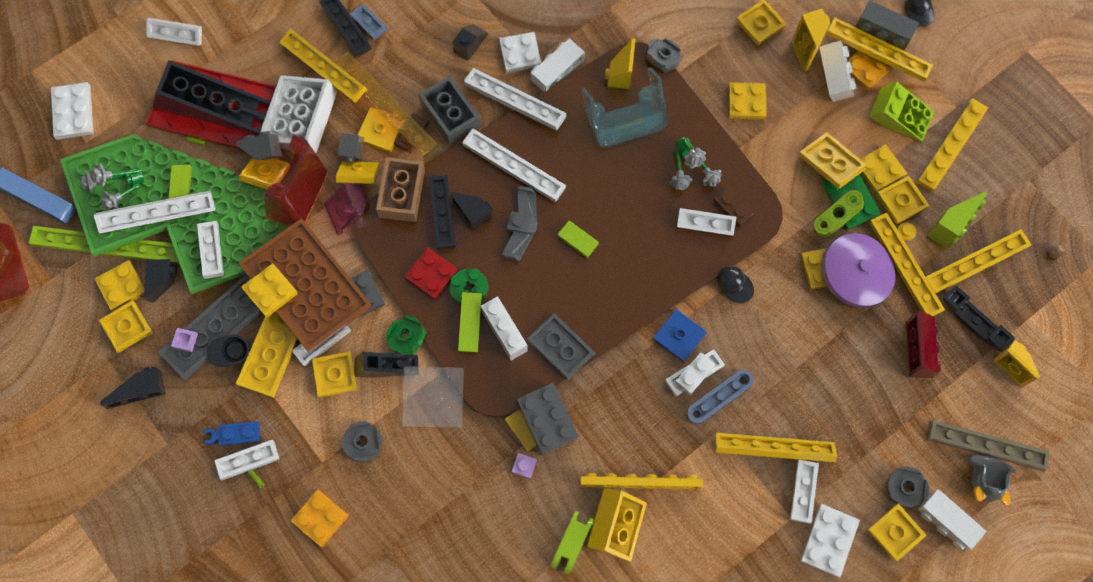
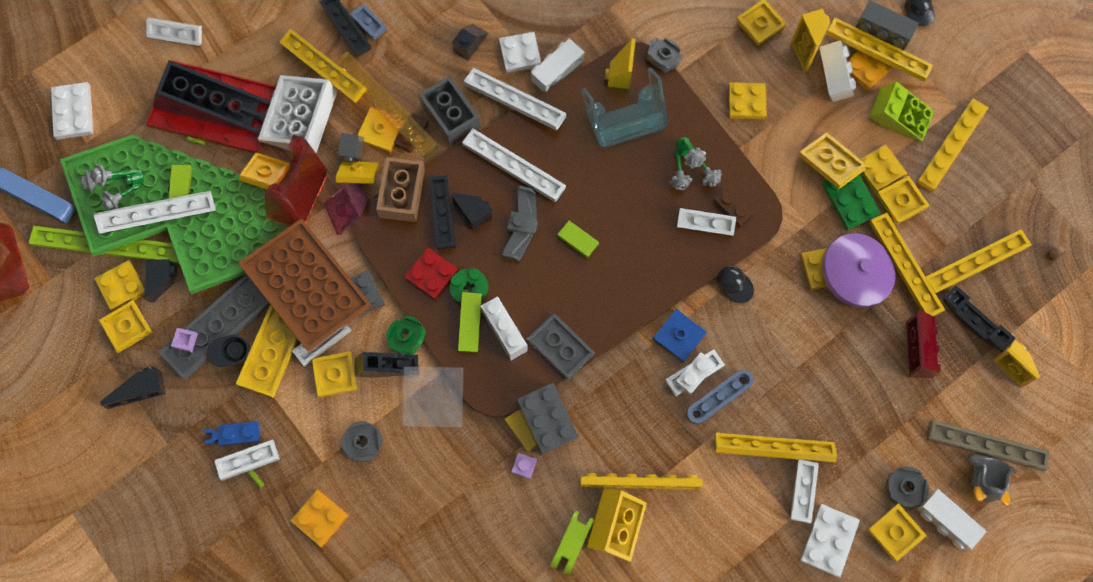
white plate [197,221,224,279] -> none
dark grey slope [236,131,282,160] -> none
yellow plate [241,263,298,318] -> none
lime piece [814,190,864,238] -> none
yellow plate [897,222,917,241] -> none
lime slope [927,191,987,249] -> none

